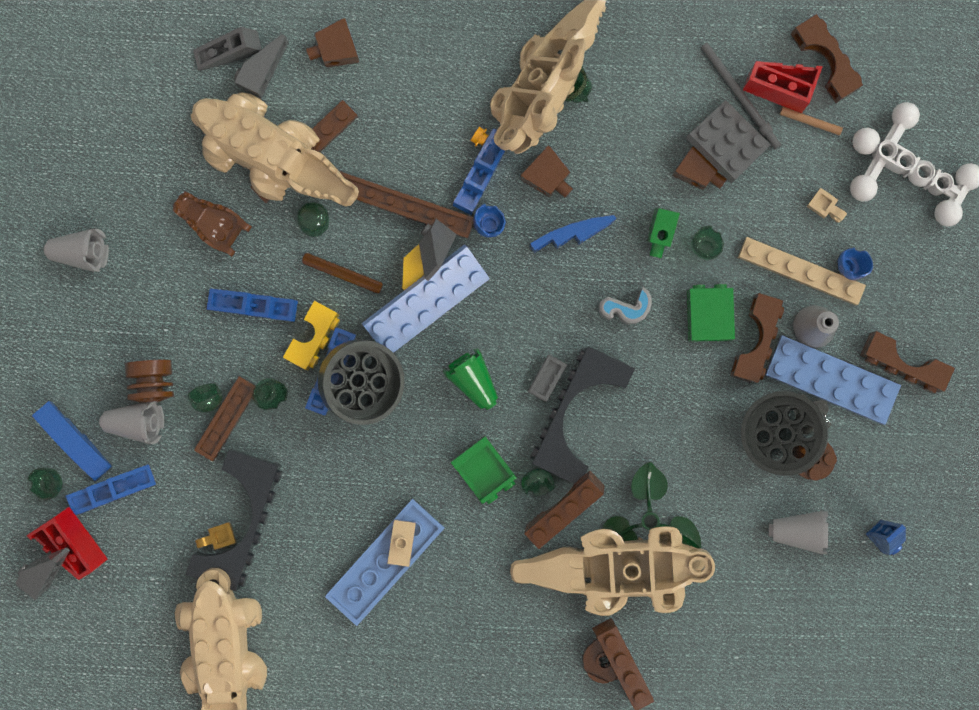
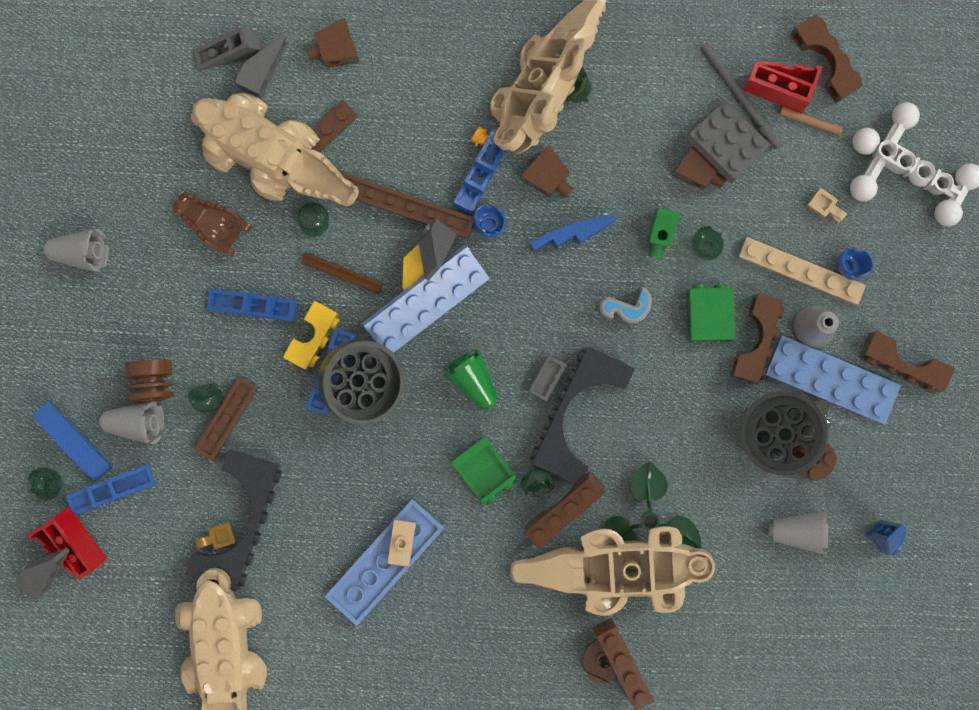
clear green hair [252,378,288,411] -> none

